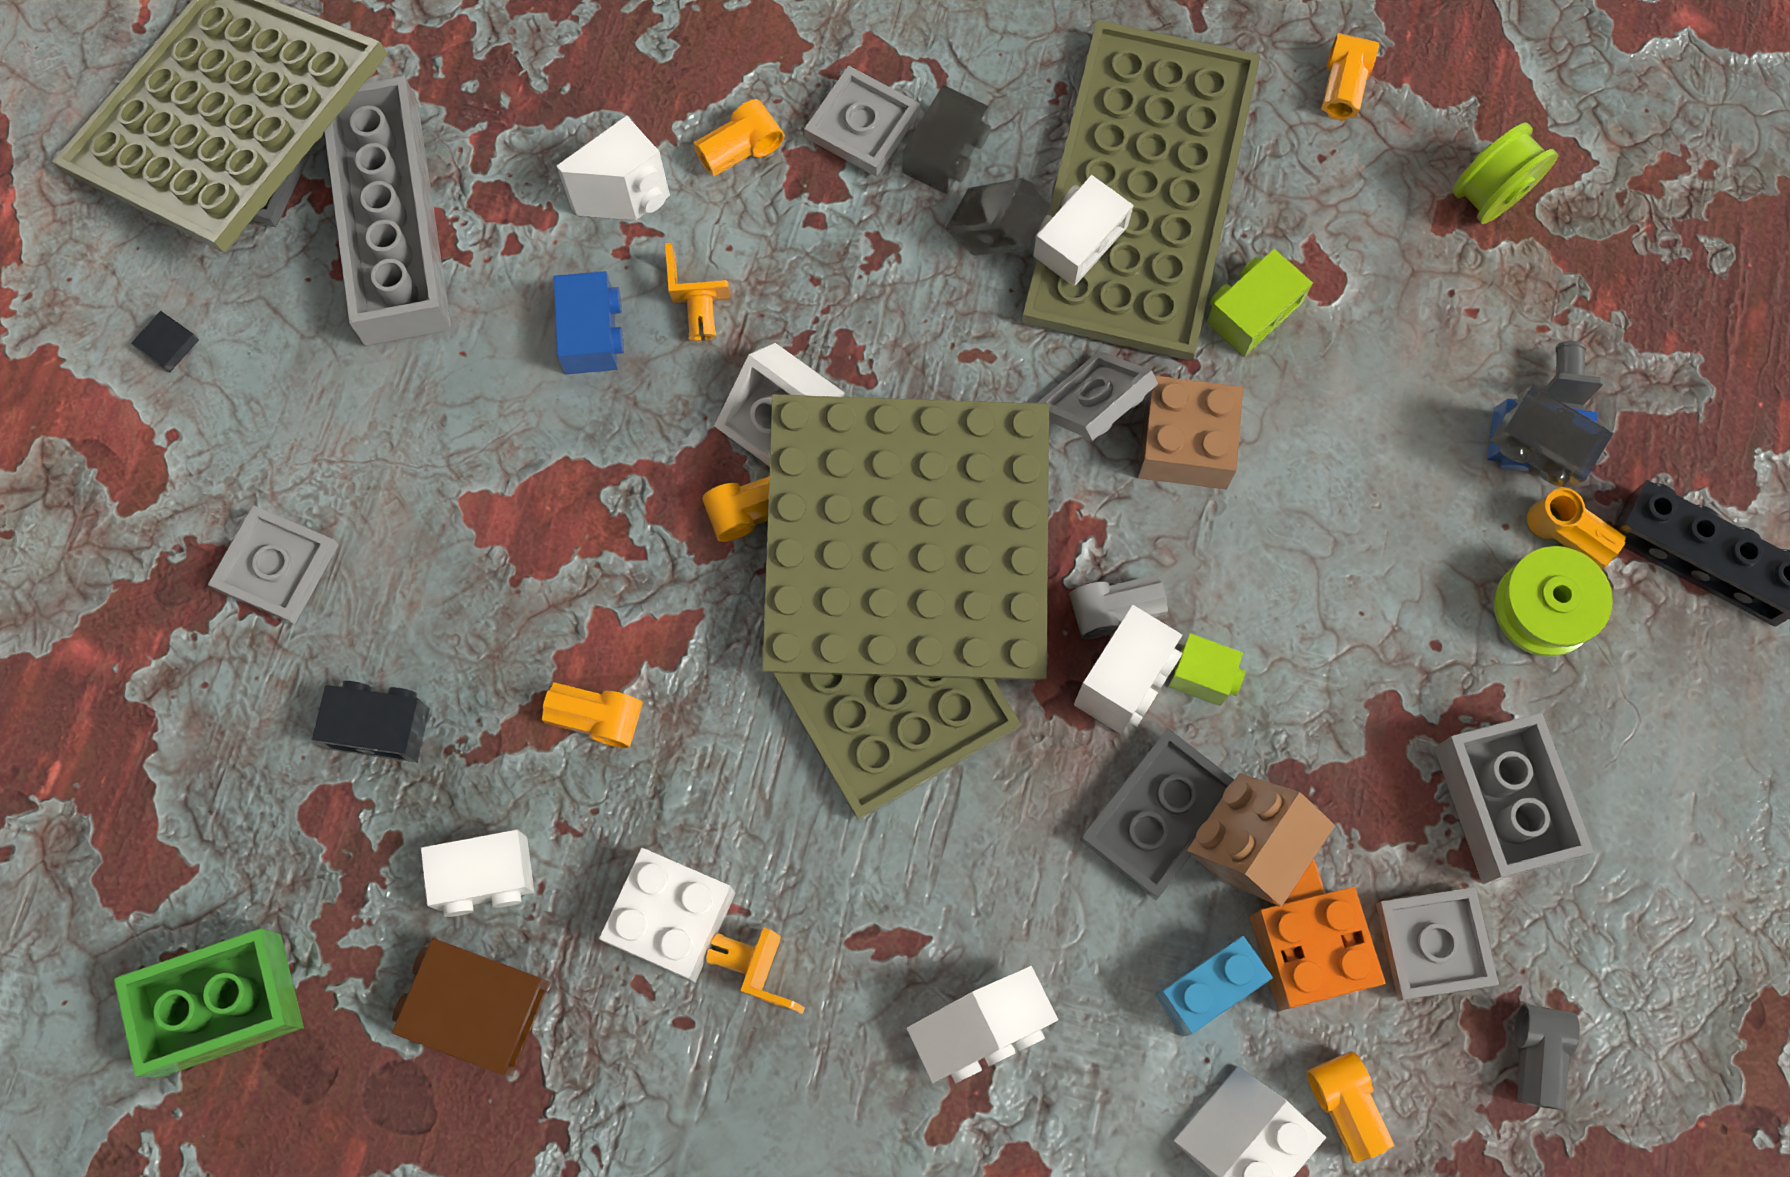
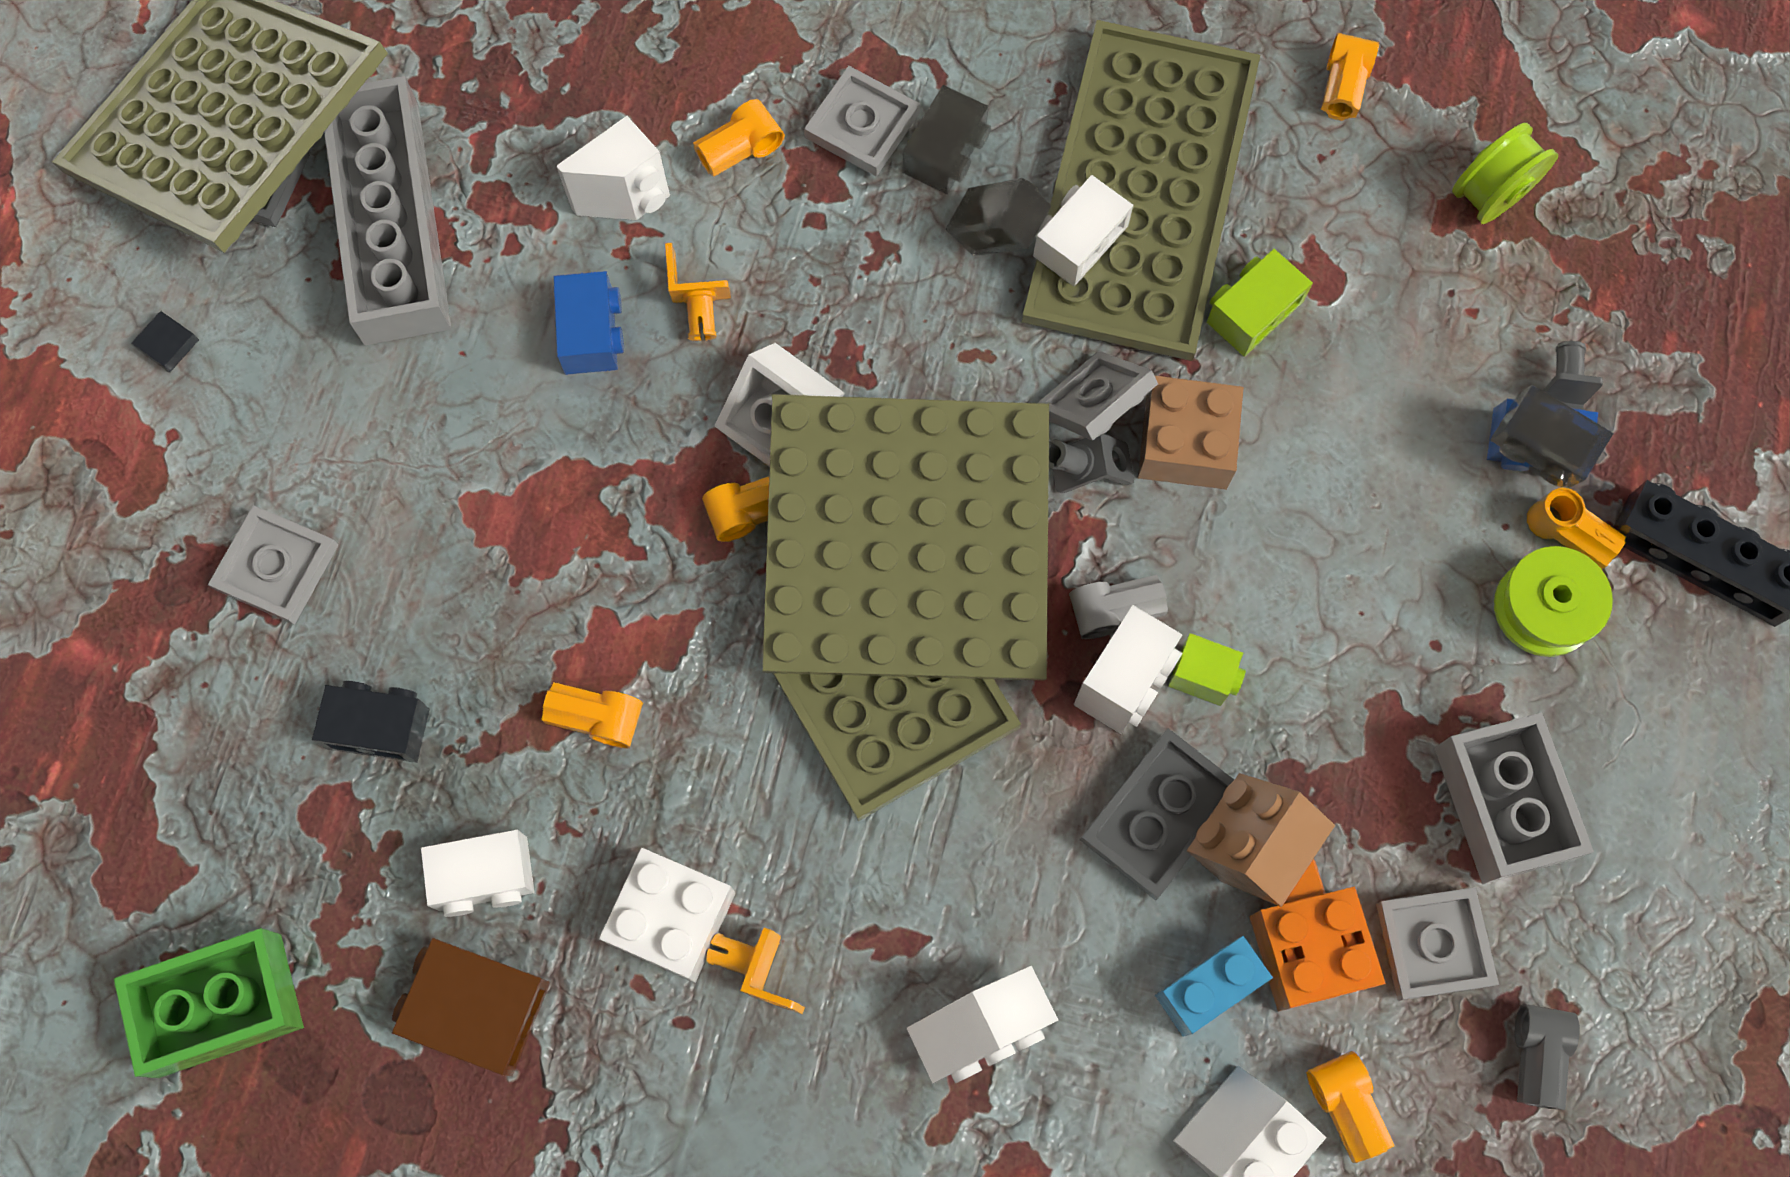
none -> dark grey bracket [1049,434,1134,493]

